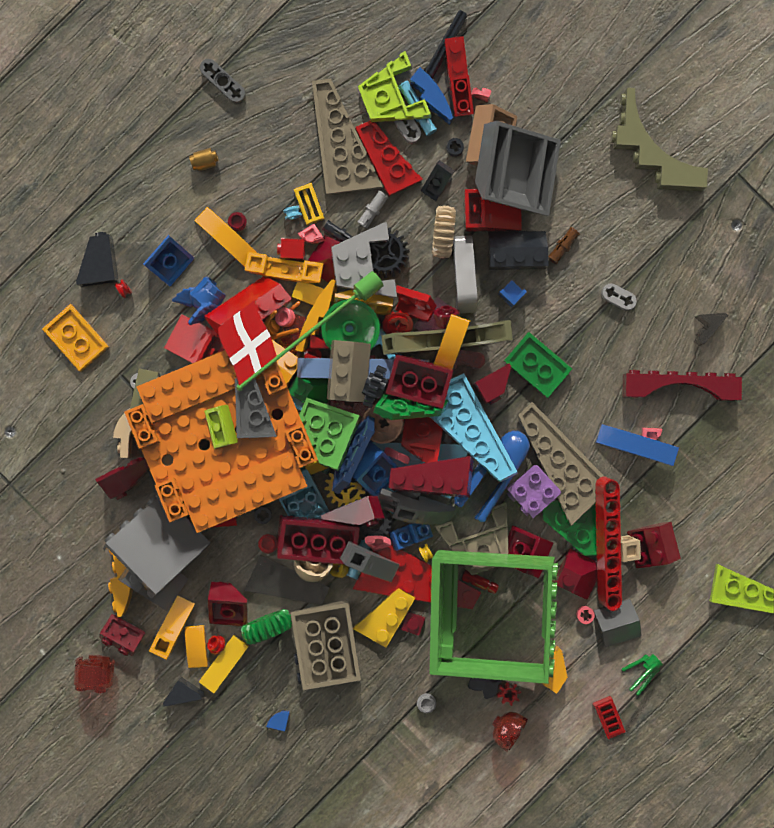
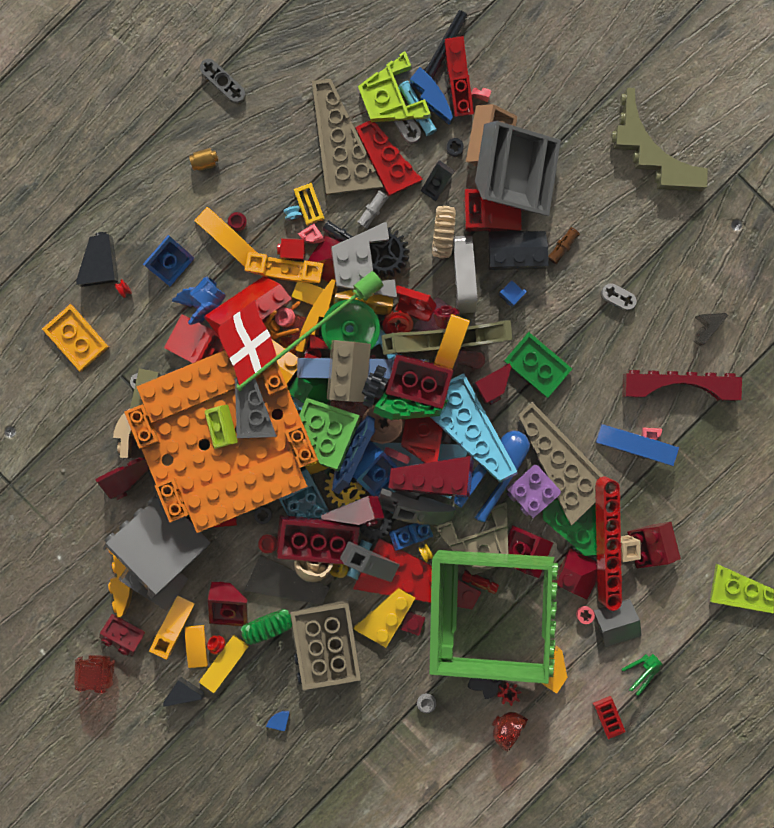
coral tile [365,536,391,551] -> none

